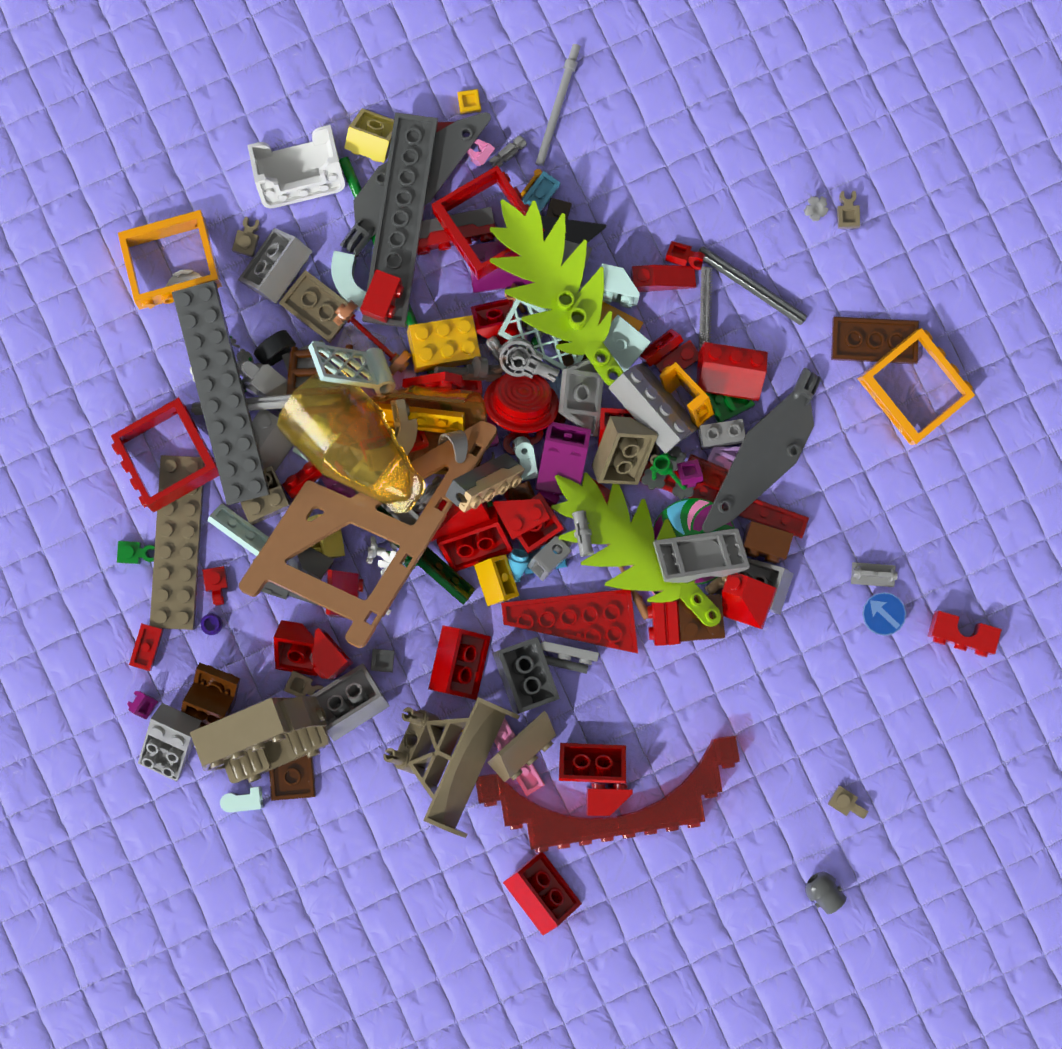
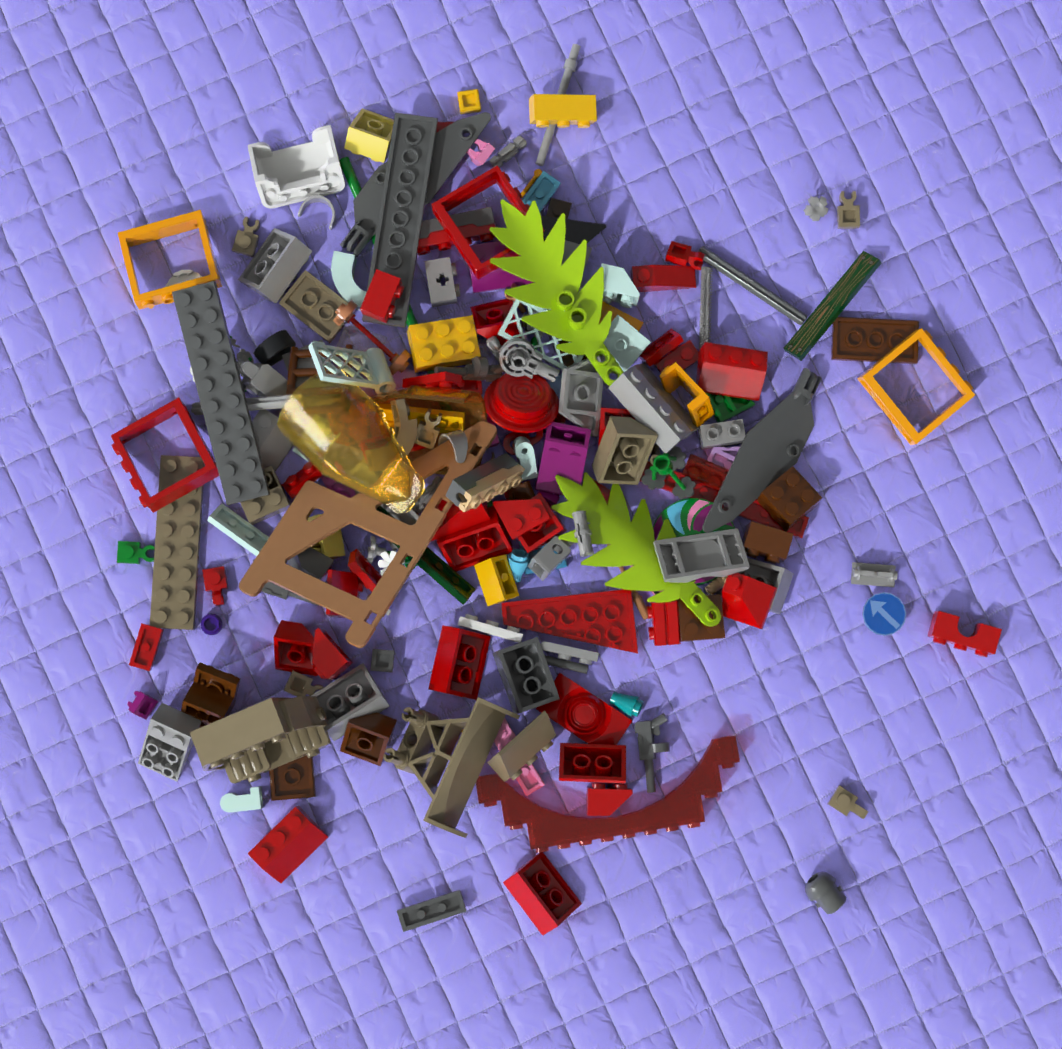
magenta tile [676,459,703,488] -> none
none -> red slope [248,805,329,883]
none -> light grey helmet [298,195,336,230]
none -> reddish brown slope [340,712,397,766]
none -> red plate [348,549,382,592]
none -> dark grey plate [397,890,467,932]
none -> dark tan plate [415,409,442,450]
none -> light grey brick [424,257,460,307]
none -> white plate [458,614,523,643]
none -> yellow brick [529,94,597,128]
none -> red slope [536,673,632,745]
none -> teal cone [610,691,644,717]
none -> dark grey piece [634,713,670,793]
none -> reddish brown brick [757,466,822,532]
none -> dark green tile [784,251,881,361]

